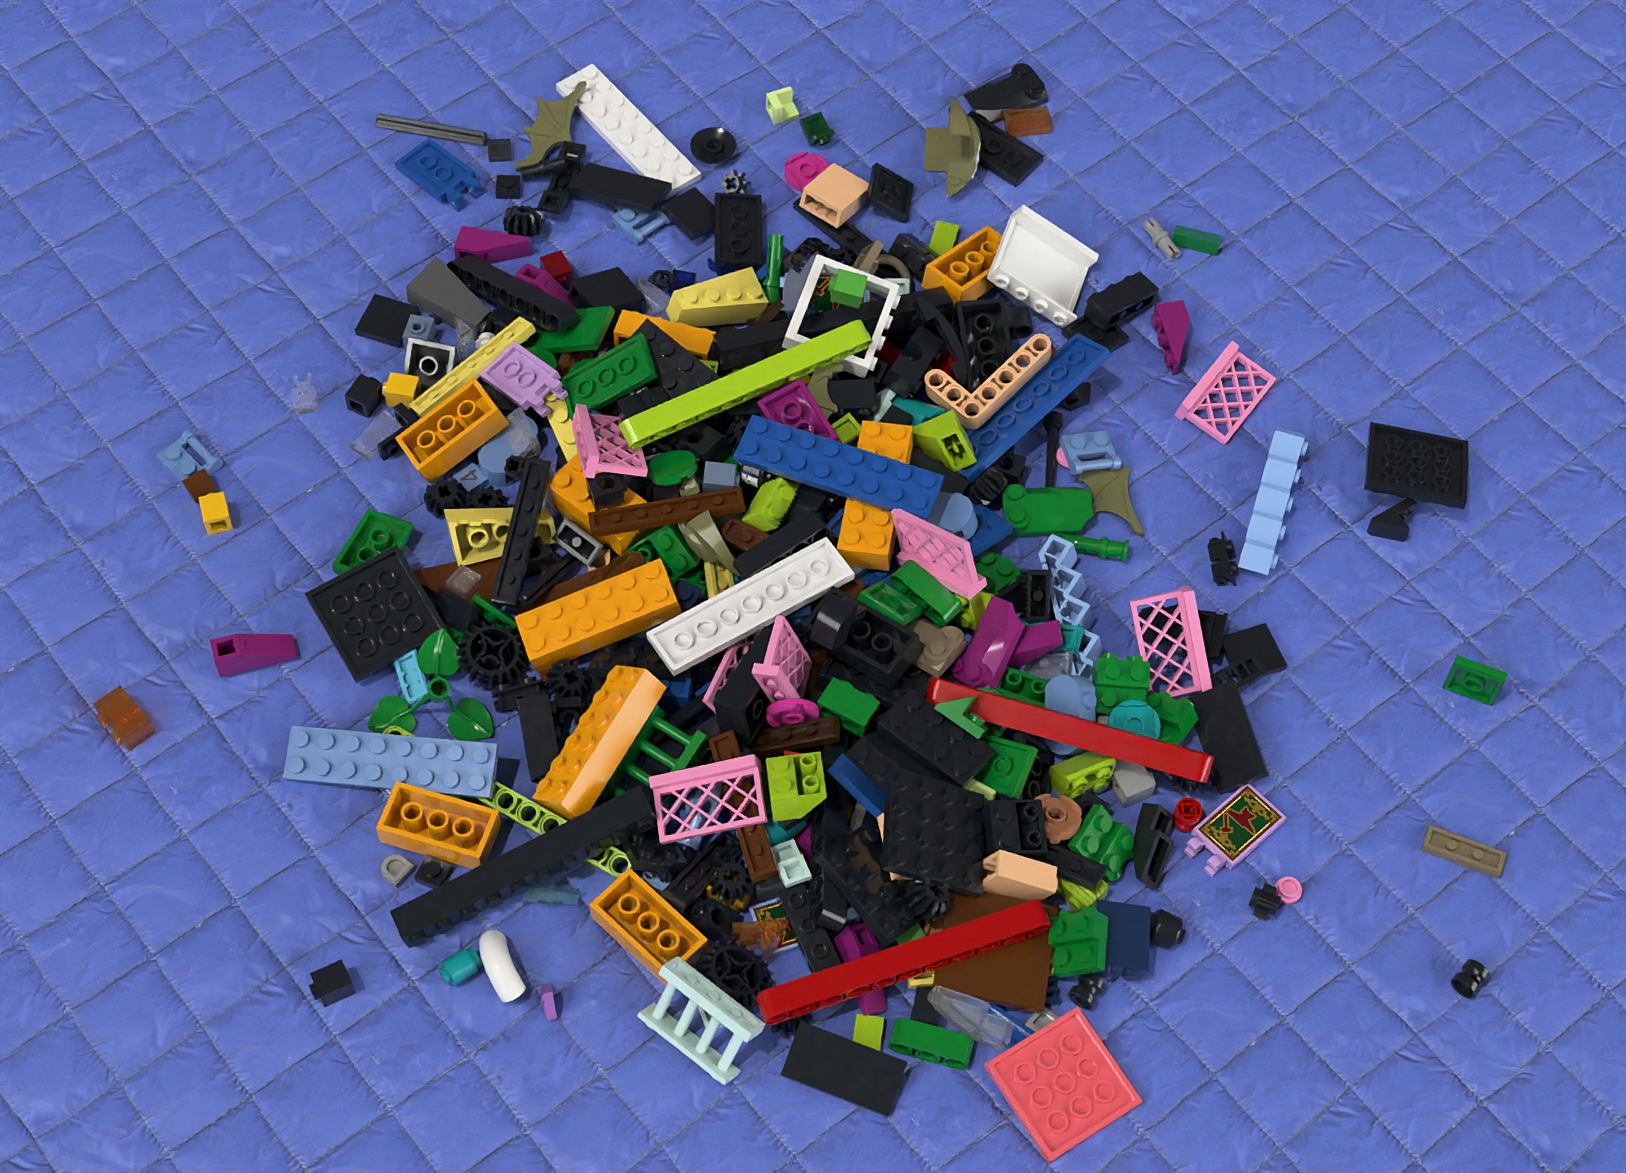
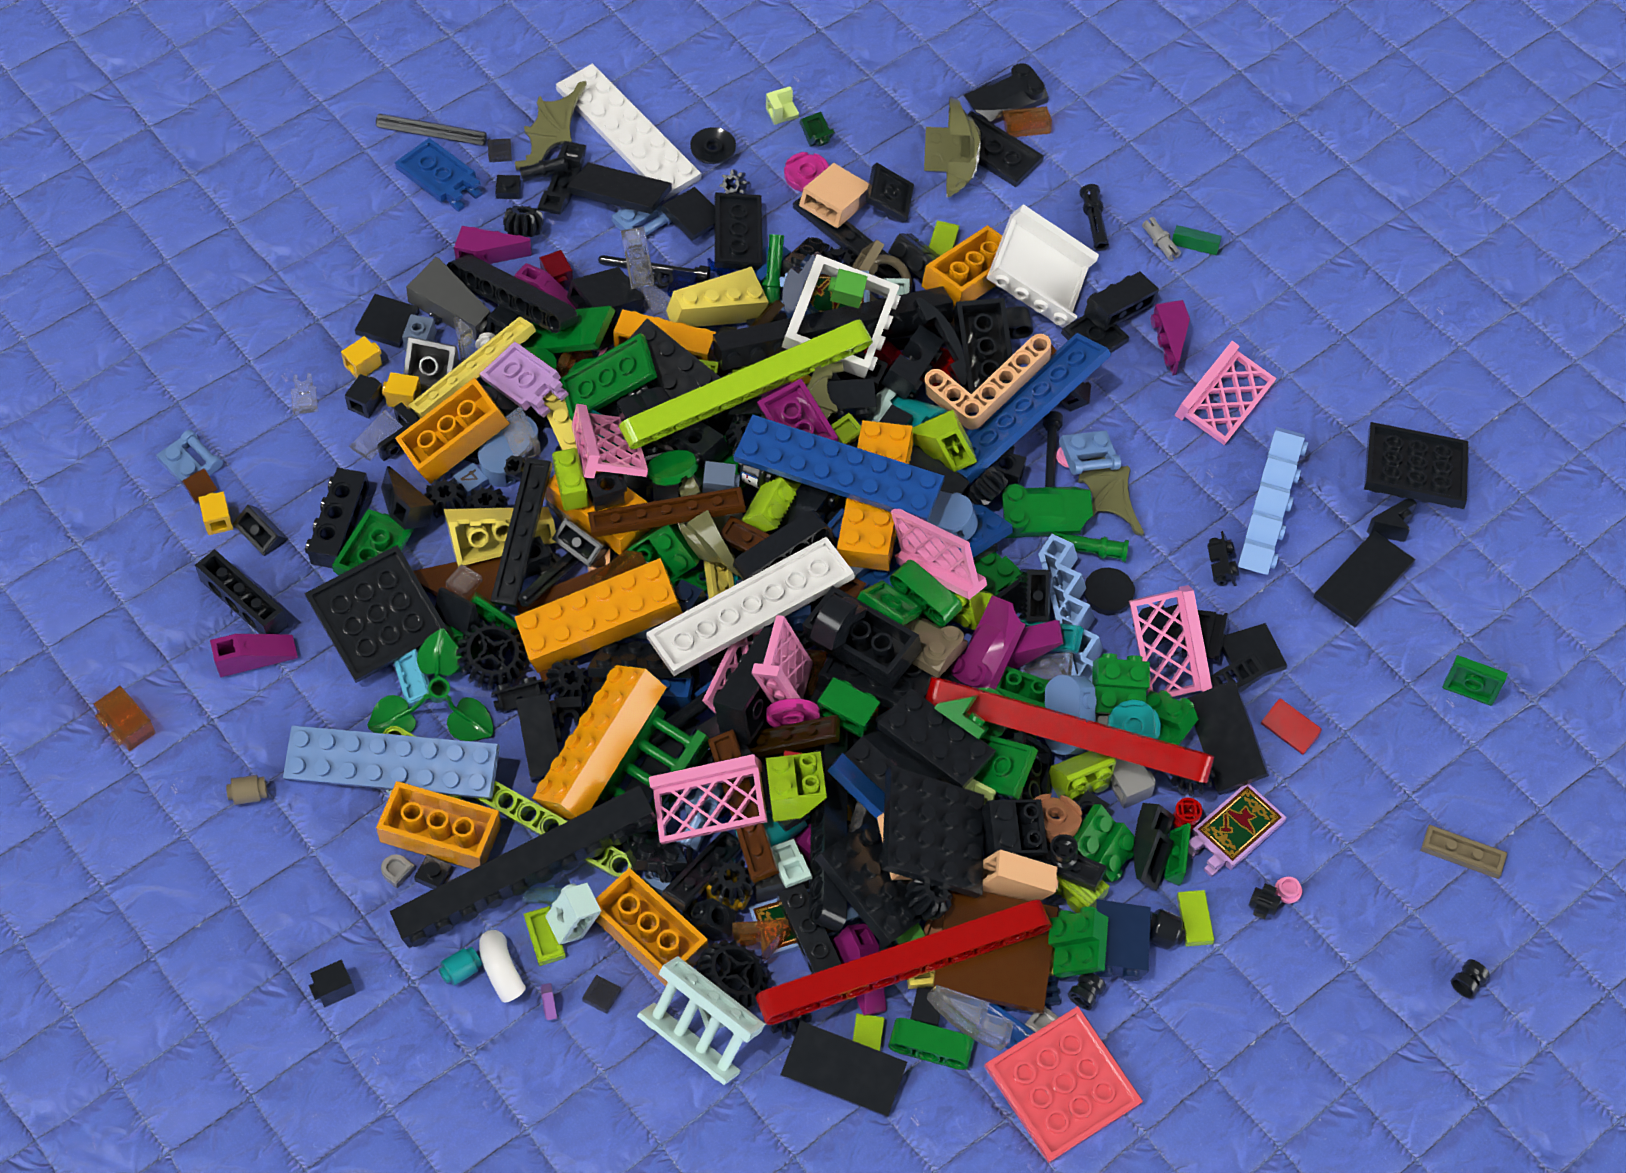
none -> black brick [195,549,288,634]
none -> dark tan brick [226,775,267,805]
none -> black slope [233,505,288,556]
none -> black brick [305,467,369,568]
none -> yellow brick [341,336,382,378]
none -> black slope [381,466,435,530]
none -> lime tile [523,906,566,966]
none -> light aqua brick [545,883,601,945]
none -> lime brick [552,448,589,511]
none -> clear smoke tile [582,975,621,1014]
none -> black piece [598,255,711,284]
none -> clear slope [621,227,655,289]
none -> black wheel [1050,834,1078,872]
none -> black pin [1079,184,1109,251]
none -> black tile [1083,567,1135,615]
none -> green slope [1165,823,1191,886]
none -> lime tile [1176,890,1214,946]
none -> red slope [1261,698,1322,755]
none -> black tile [1313,530,1415,627]

